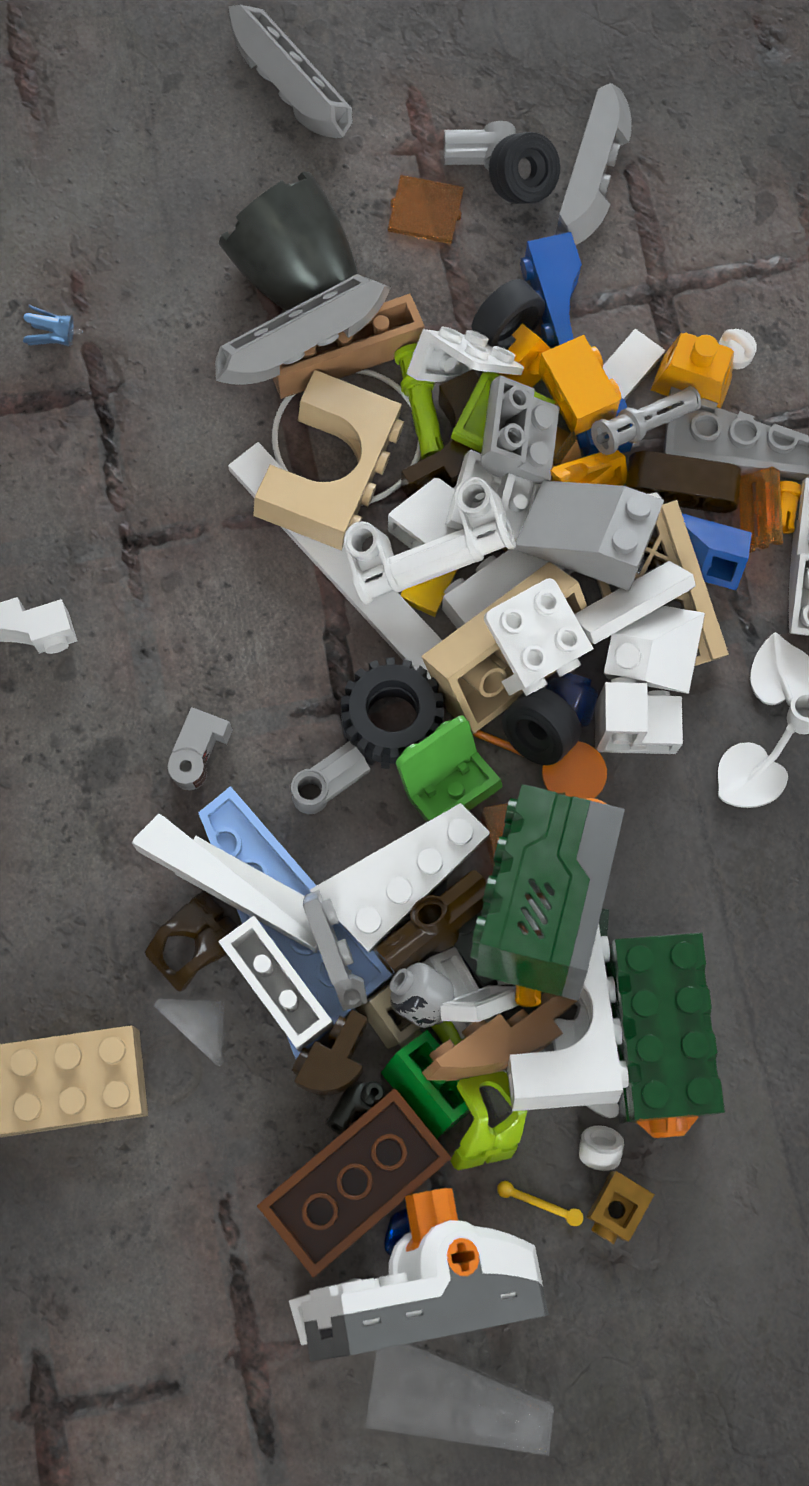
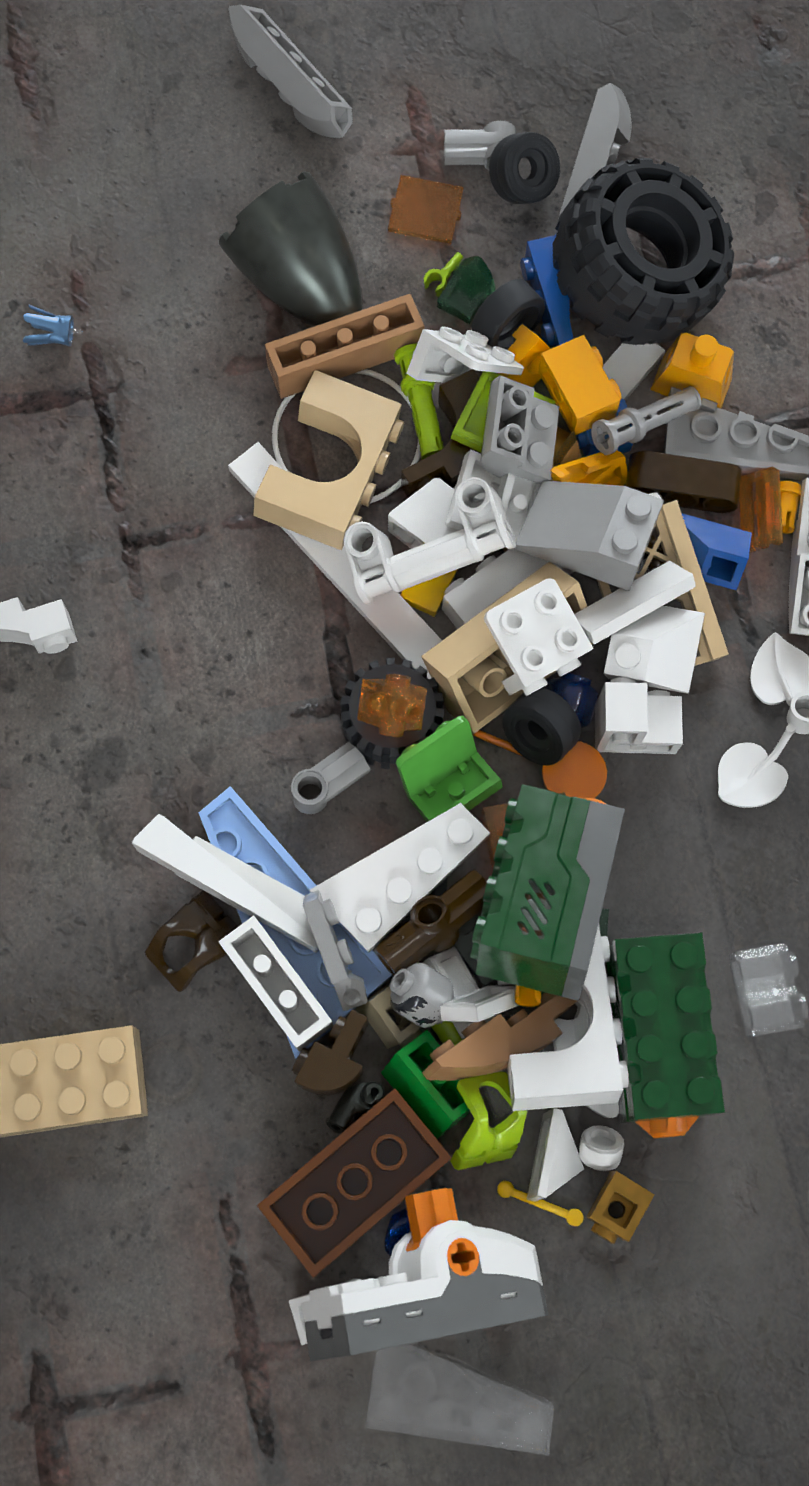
clear slope [153,999,225,1068] -> none
light grey leg [167,707,233,790] -> none
light grey brick [215,274,391,385] -> none
white tile [718,329,757,370] -> none
none -> clear orange brick [357,674,427,737]
none -> lime hand [424,252,463,297]
none -> clear green tile [437,256,496,324]
none -> white slope [527,1108,584,1202]
none -> black tyre [552,158,735,345]
none -> clear brick [729,943,808,1038]

